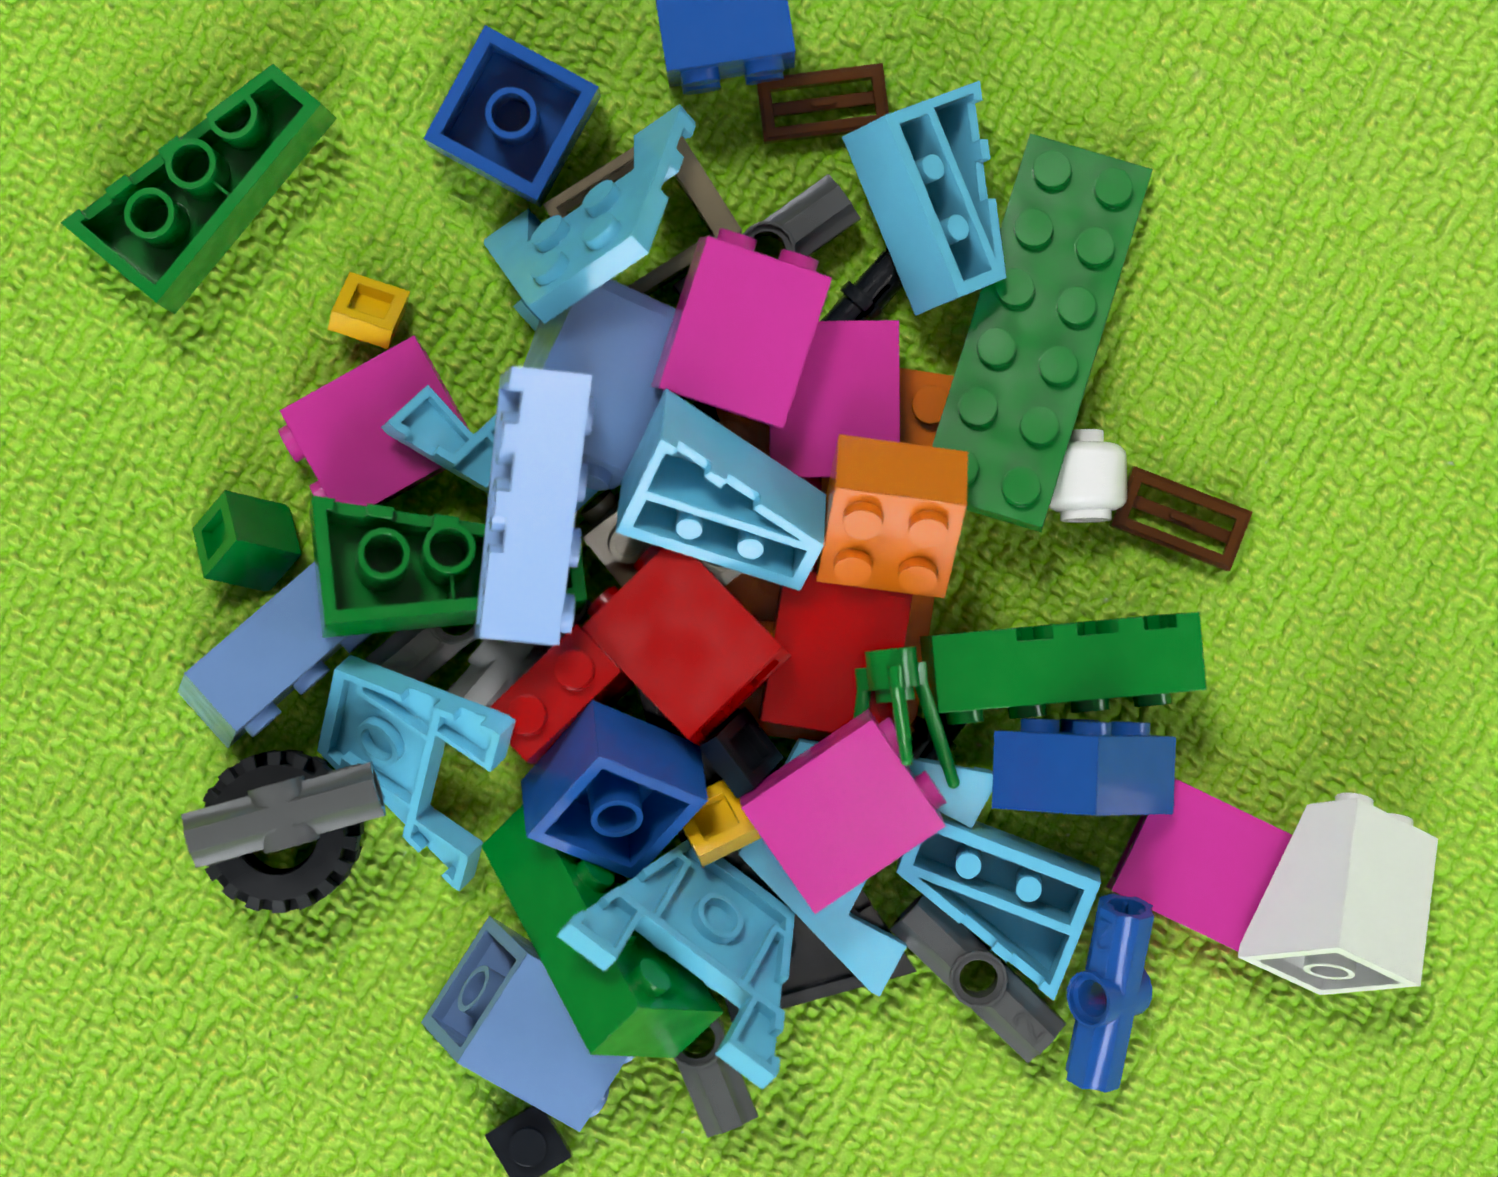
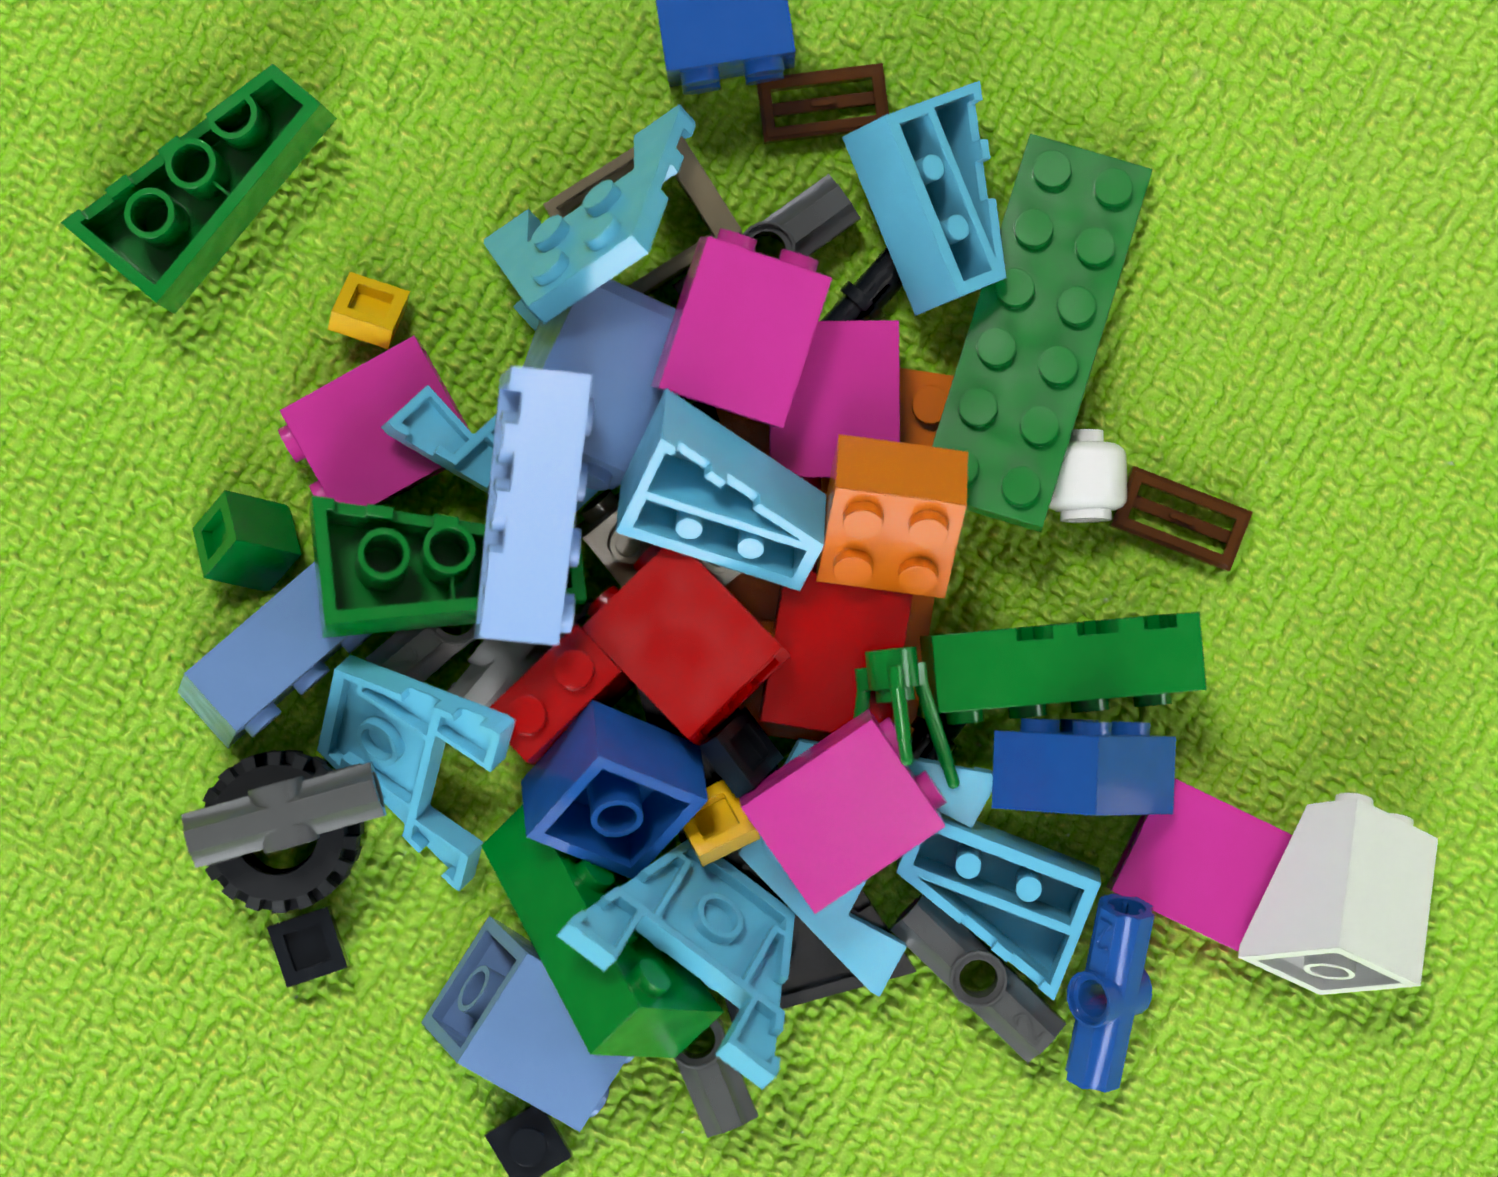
blue brick [423,25,601,208] -> none
none -> black plate [267,905,350,988]

